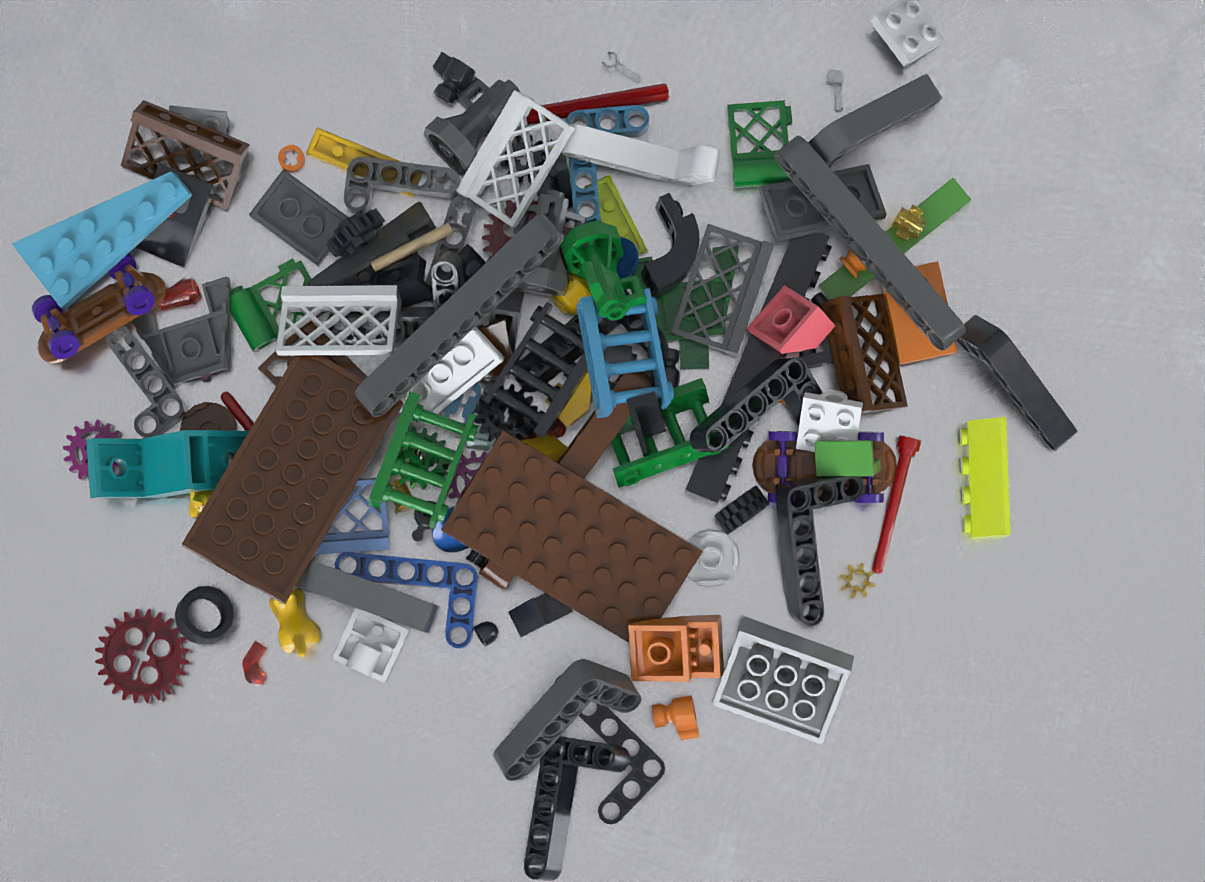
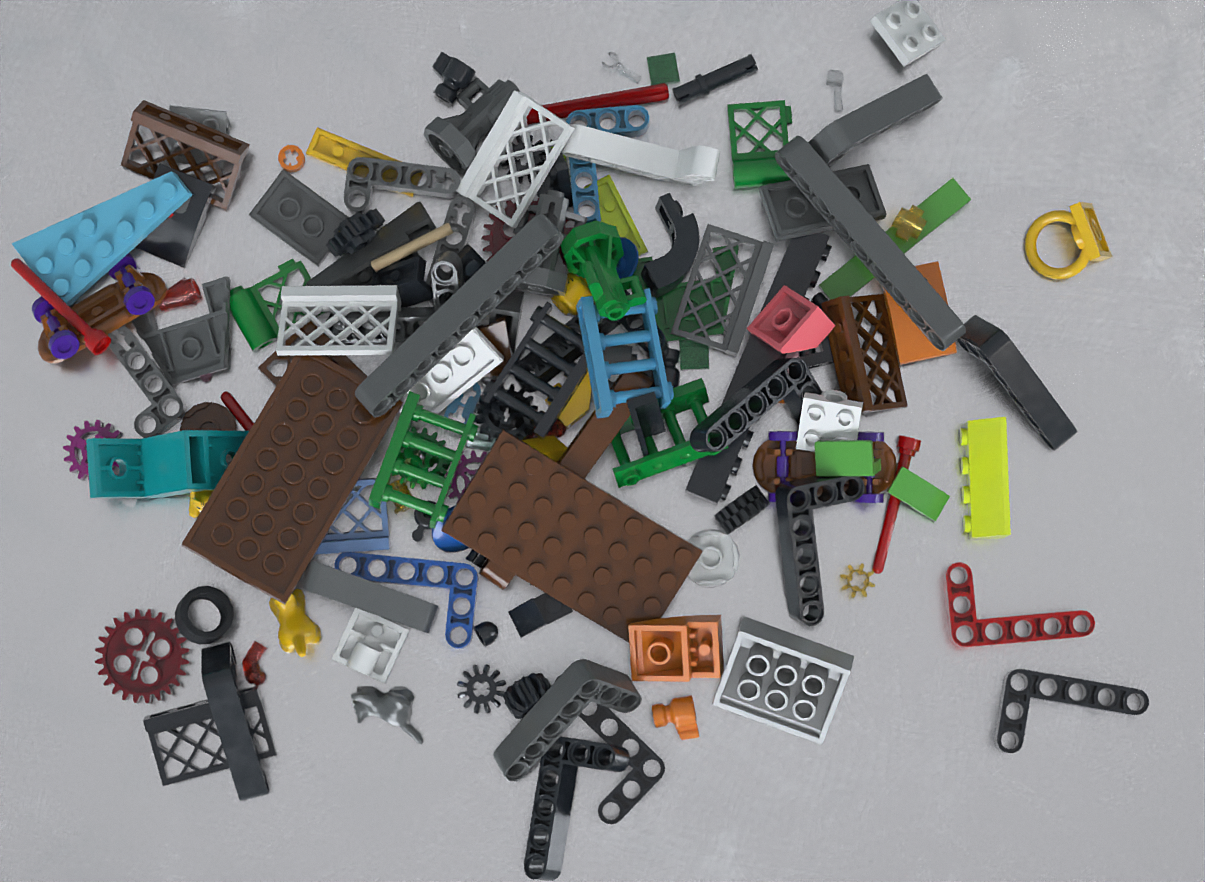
orange bush [839,250,866,279] -> none
none -> red piece [11,258,111,355]
none -> black fence [143,685,277,786]
none -> black beam [201,641,269,801]
none -> dark grey animal [351,686,423,744]
none -> black gear [457,664,506,714]
none -> black gear [503,673,551,719]
none -> clear green tile [647,53,680,85]
none -> black pin [672,54,758,105]
none -> bright green slope [887,466,950,522]
none -> red beam [943,562,1095,648]
none -> black beam [994,669,1149,753]
none -> yellow tile [1025,202,1113,280]

